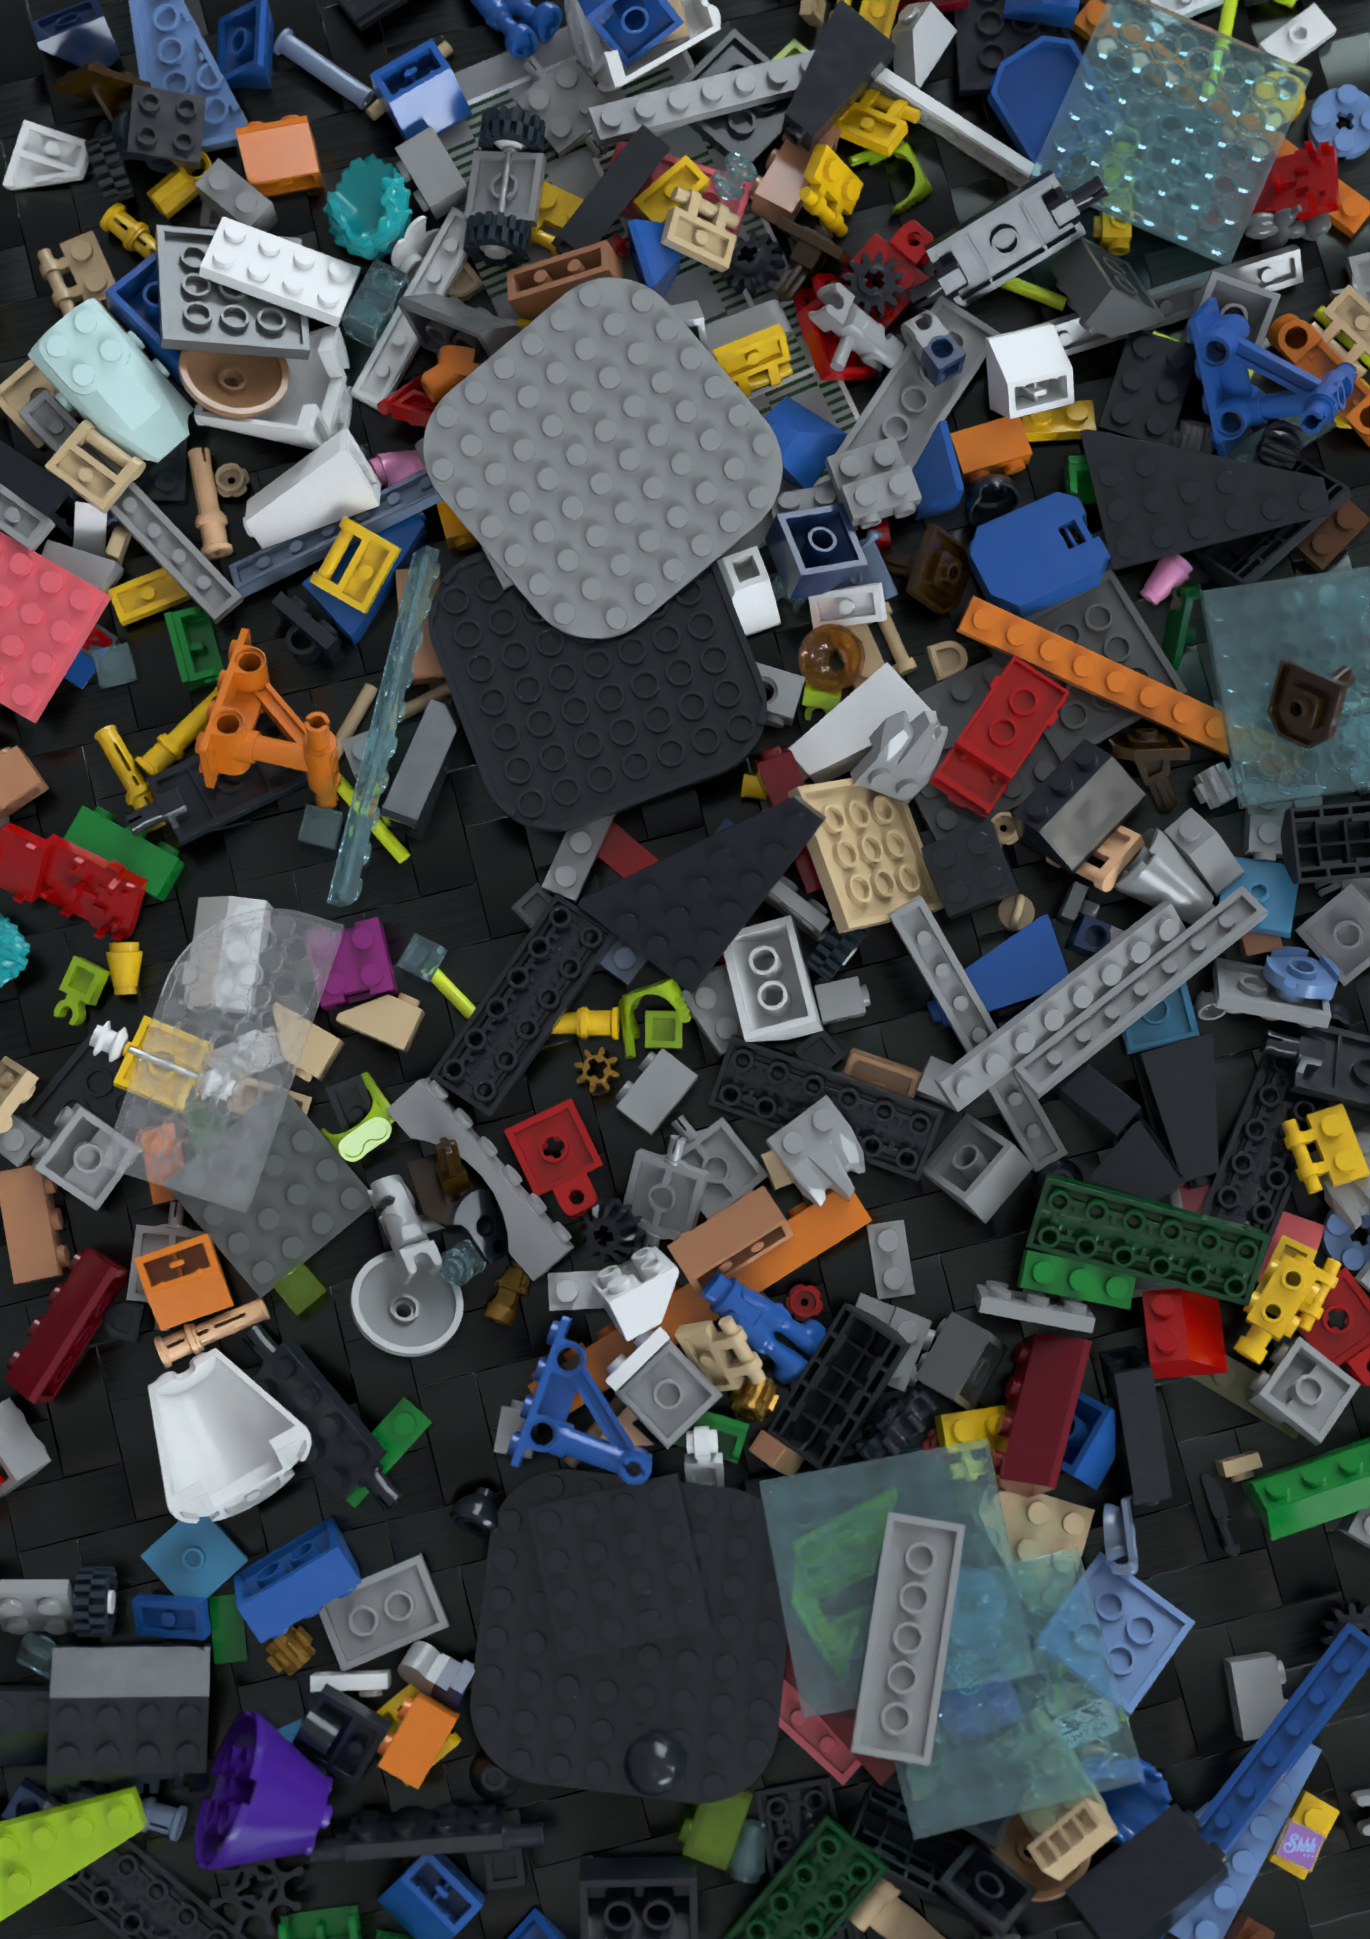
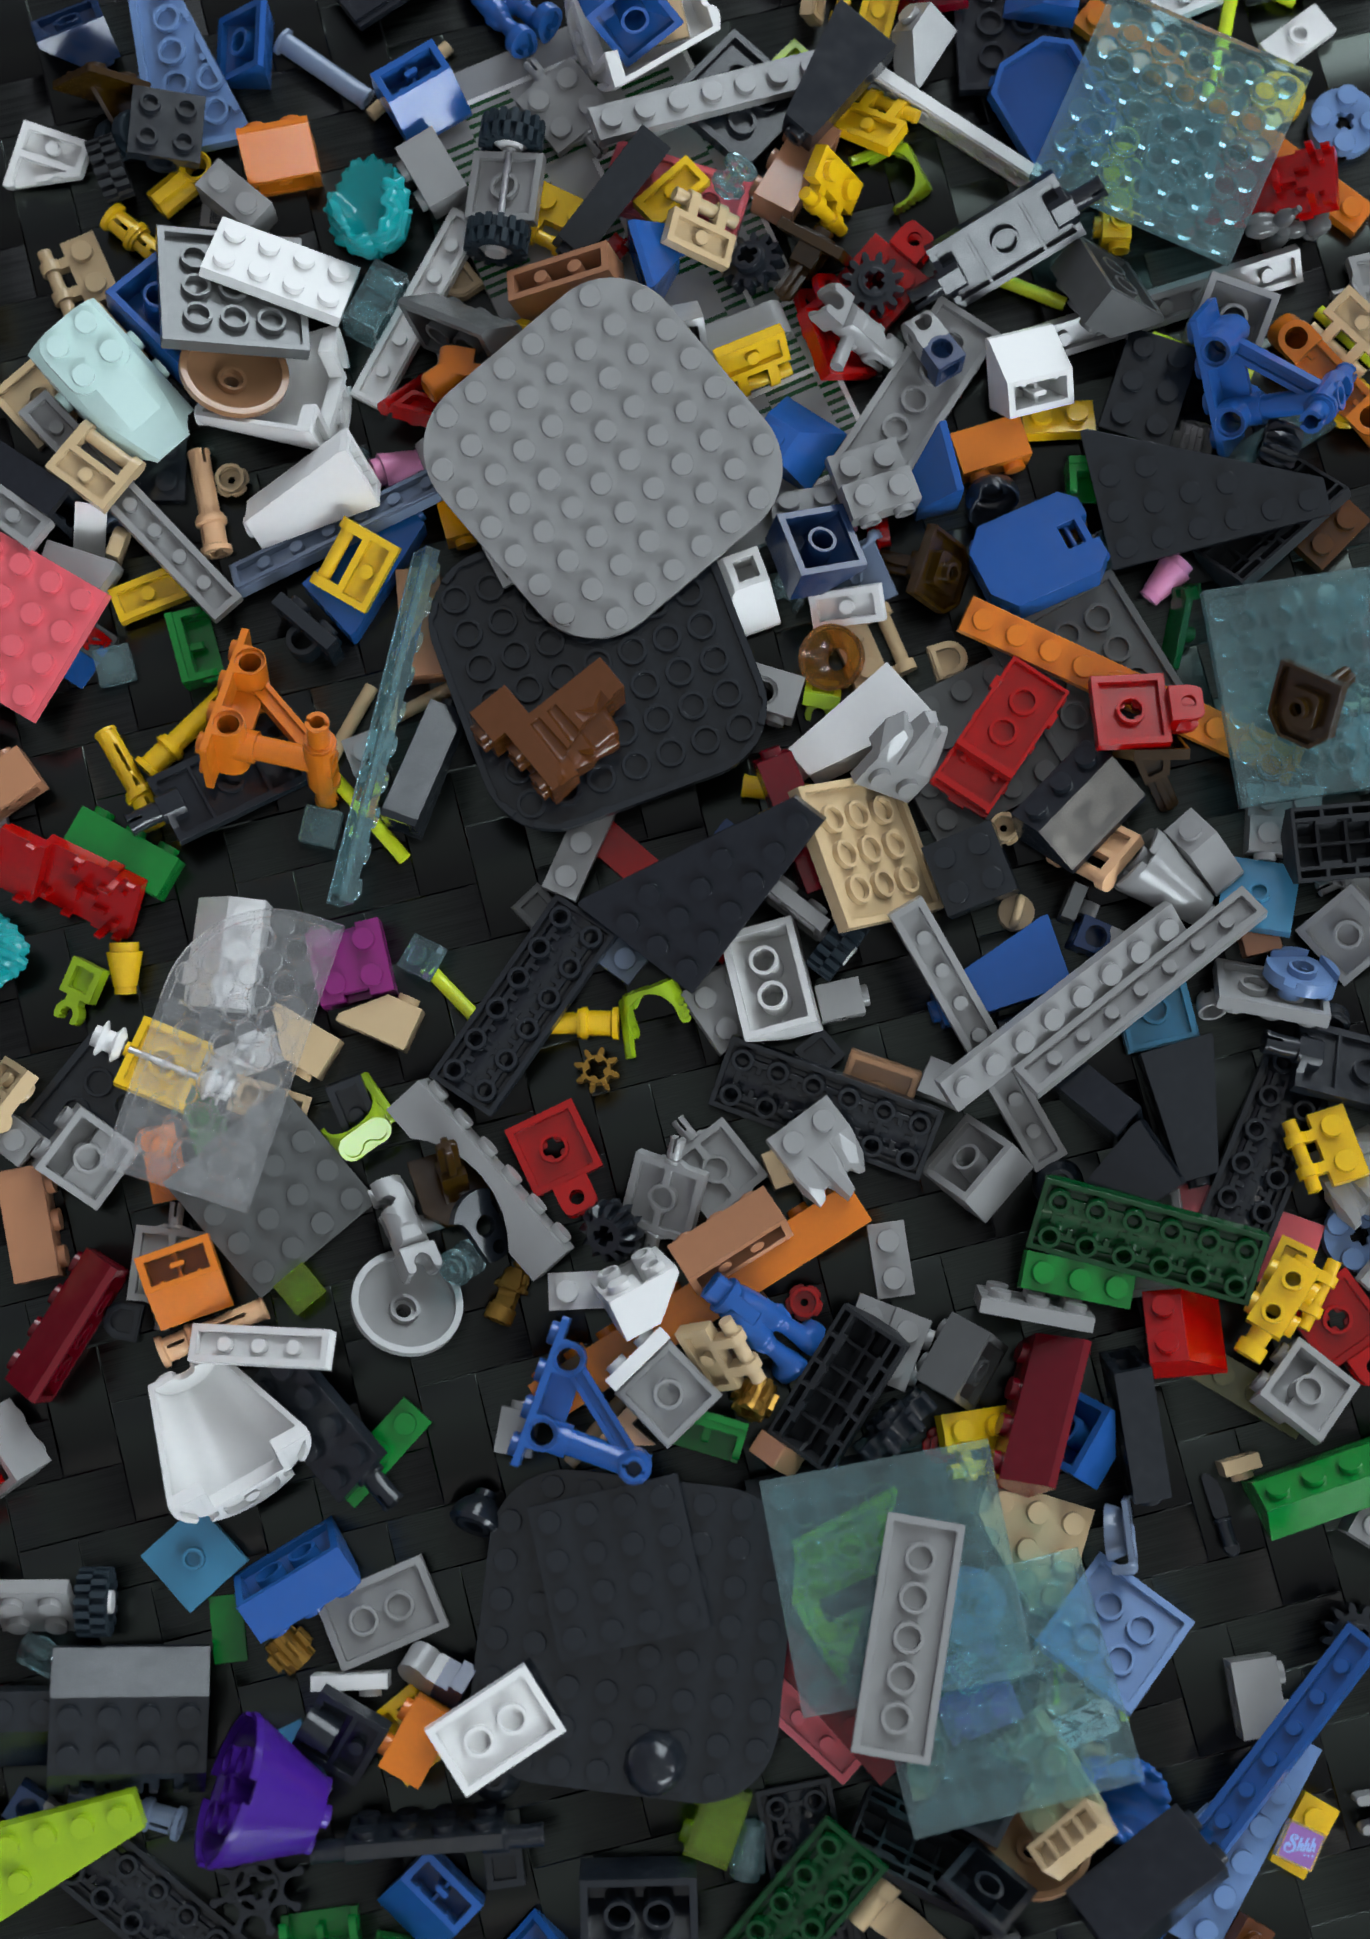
blue plate [132,1593,211,1640] -> none
white plate [391,215,440,283] -> none
light grey brick [615,1048,698,1137] -> none
lime plate [645,1011,683,1050] -> none
white plate [684,1426,725,1487] -> none
light grey gear [1193,762,1241,810] -> none
none -> white plate [187,1323,337,1371]
none -> white plate [424,1662,566,1798]
none -> reddish brown brick [469,657,626,805]
none -> red plate [1087,673,1205,751]

